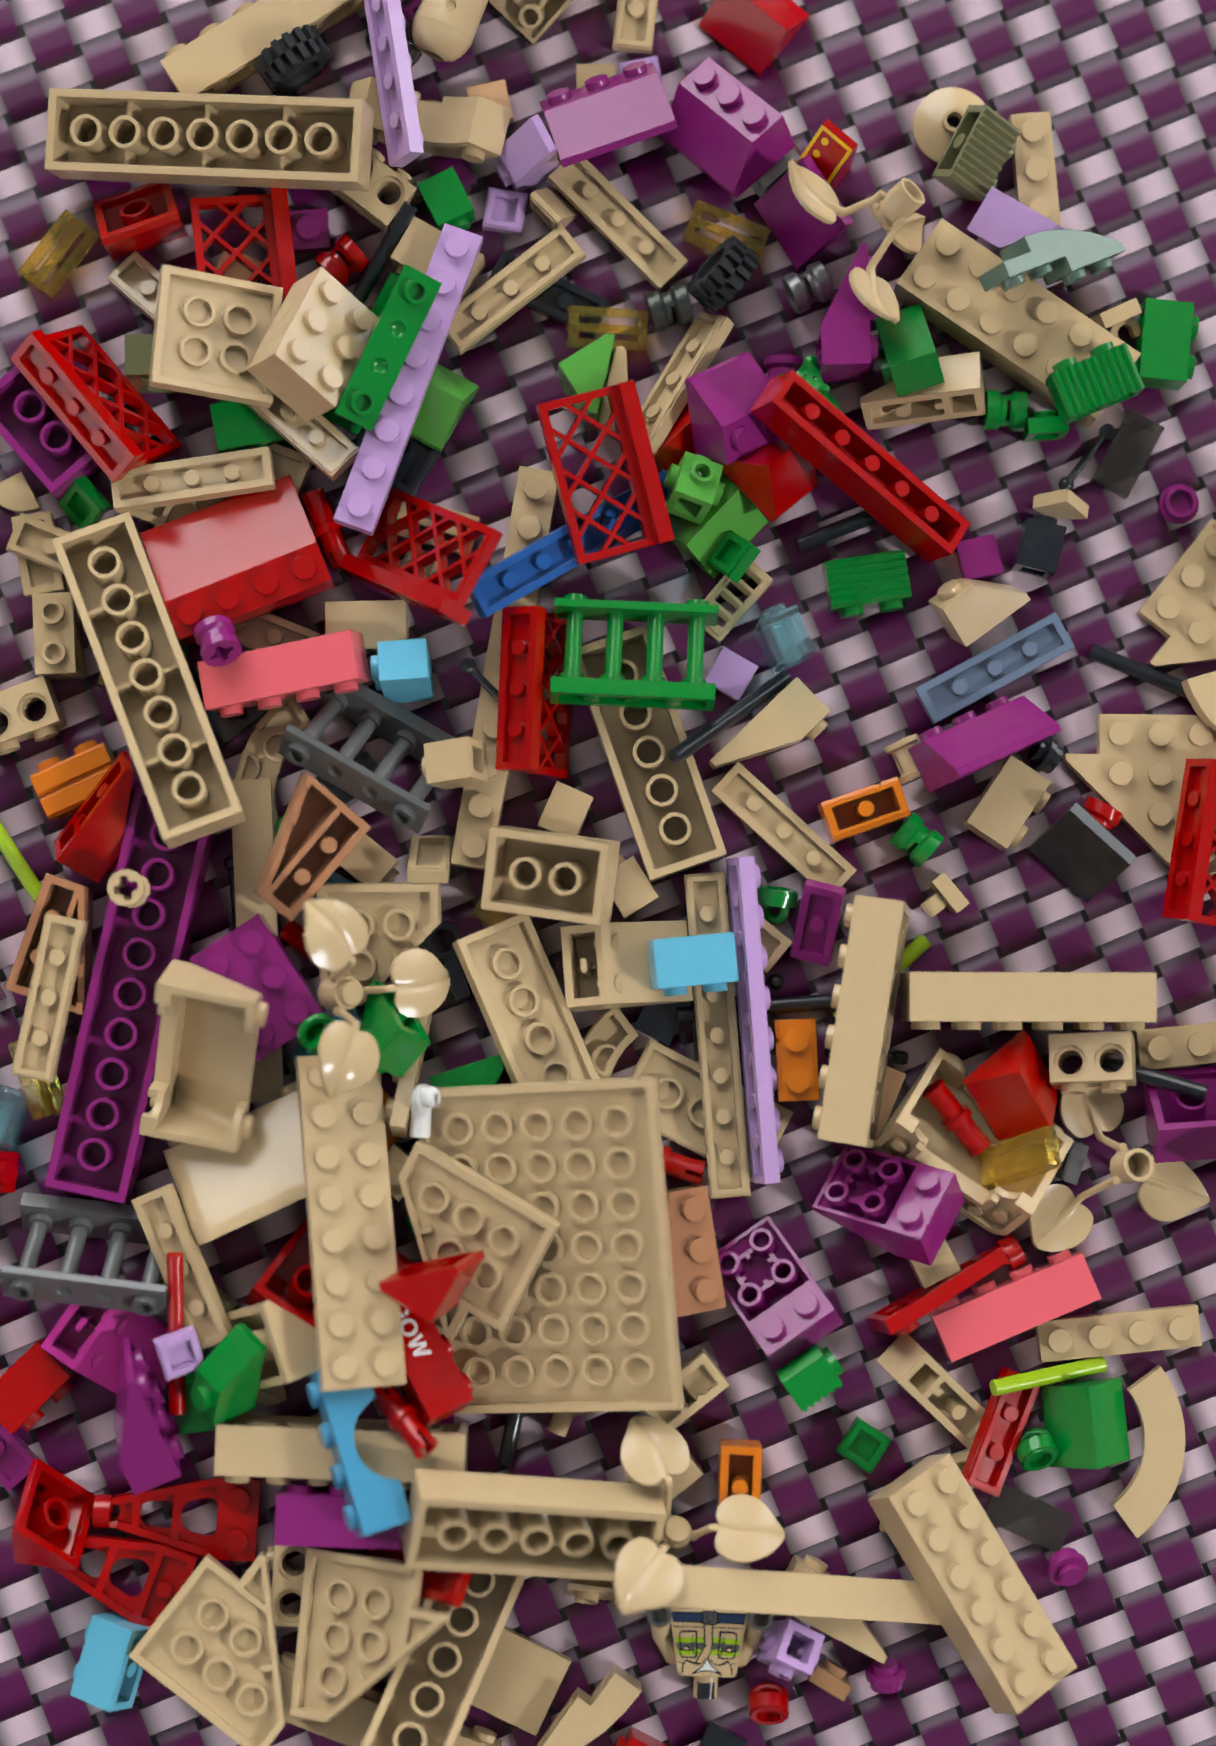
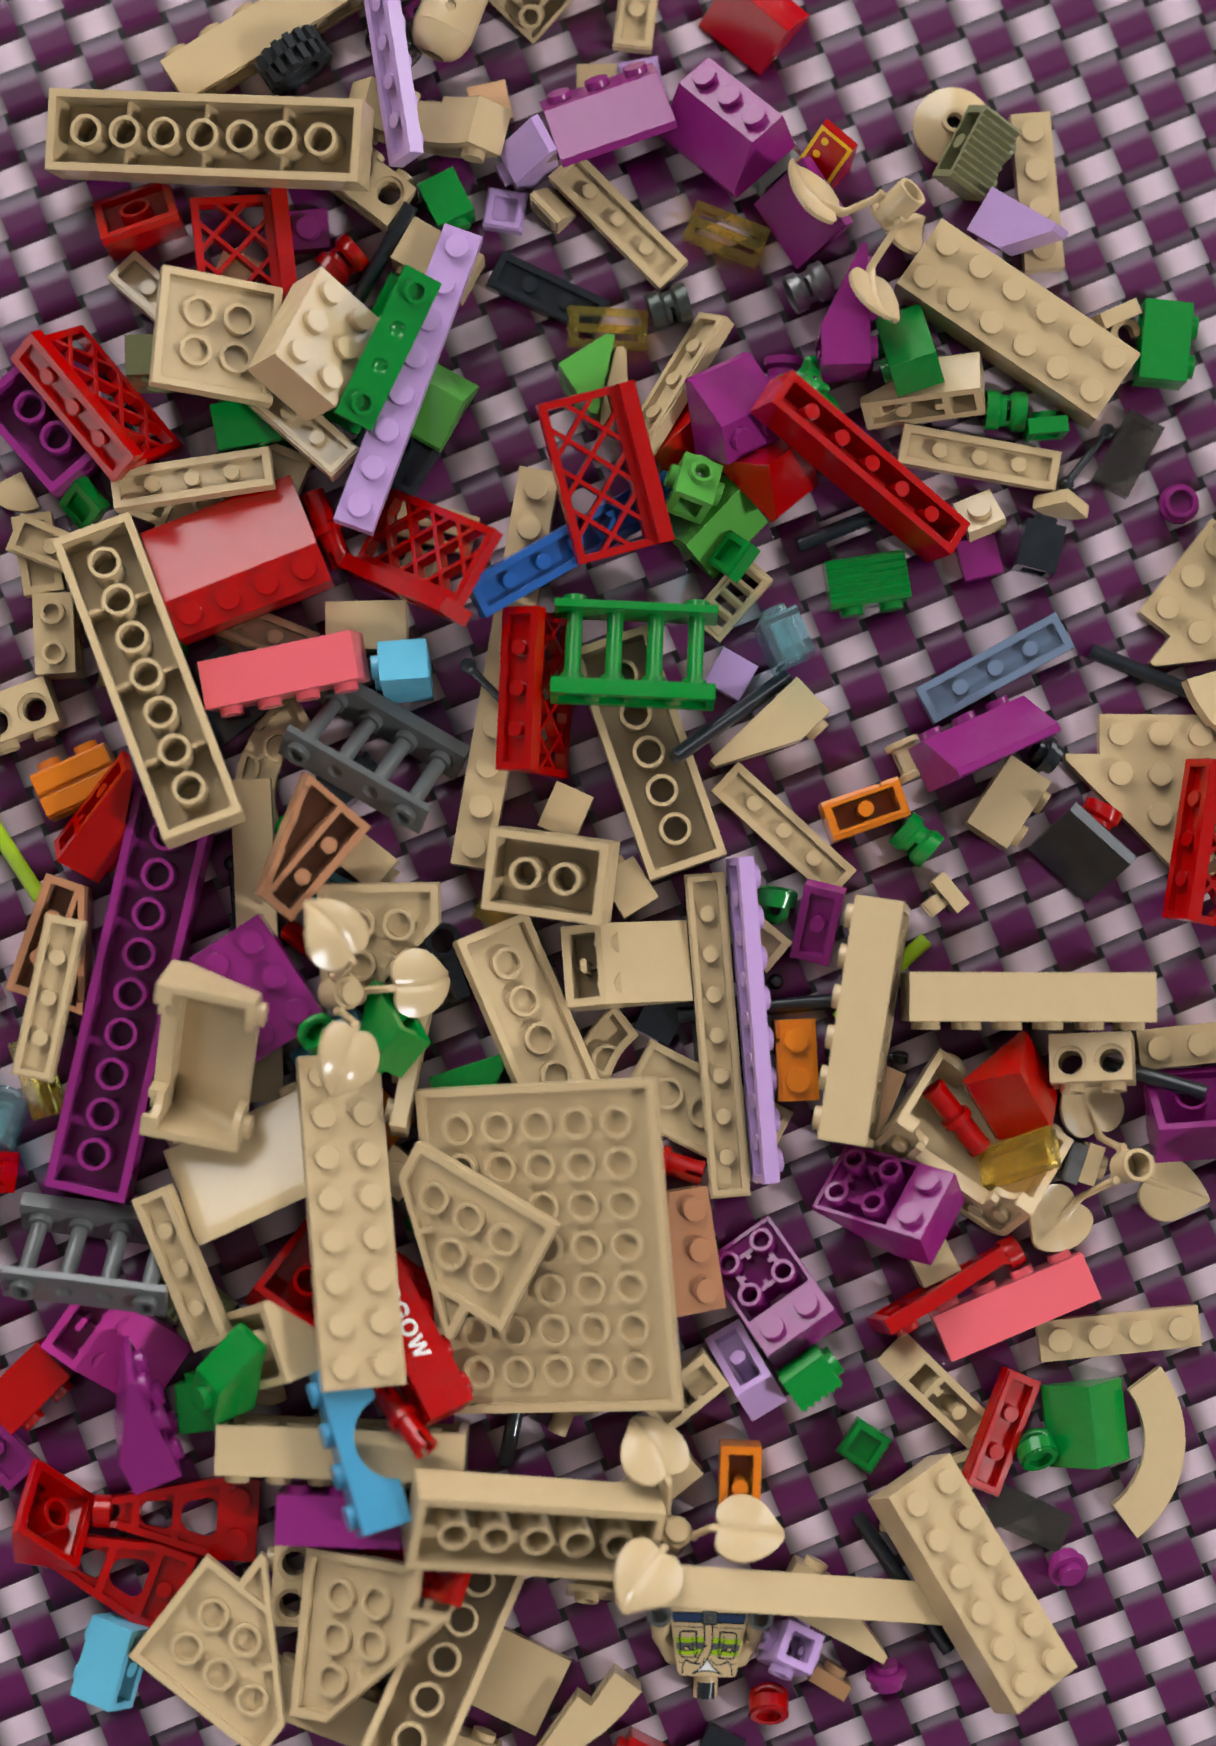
clear yellow tile [17,209,100,298] -> none
tan bush [107,869,151,908] -> none
lavender tile [153,1325,204,1381] -> none
red bar [167,1252,186,1415] -> none
magenta wheel [193,615,242,667] -> none
red slope [378,1249,484,1324] -> none
tan tile [407,836,452,883] -> none
white arm [410,1083,441,1138] -> none
tan brick [421,736,488,790] -> none
tan tile [447,224,586,355] -> none
medium azure brick [647,932,739,996] -> none
black tyre [687,235,759,313] -> none
tan slope [928,577,1030,647] -> none
slope [978,230,1125,292] -> none
lime bar [990,1356,1107,1396] -> none
green brick [1045,341,1145,425] -> none
none -> lavender slope [704,1319,787,1422]
none -> black bar [850,1510,955,1655]
none -> tan plate [897,423,1062,493]
none -> tan plate [953,489,1007,542]
none -> tan plate [1078,1141,1108,1187]

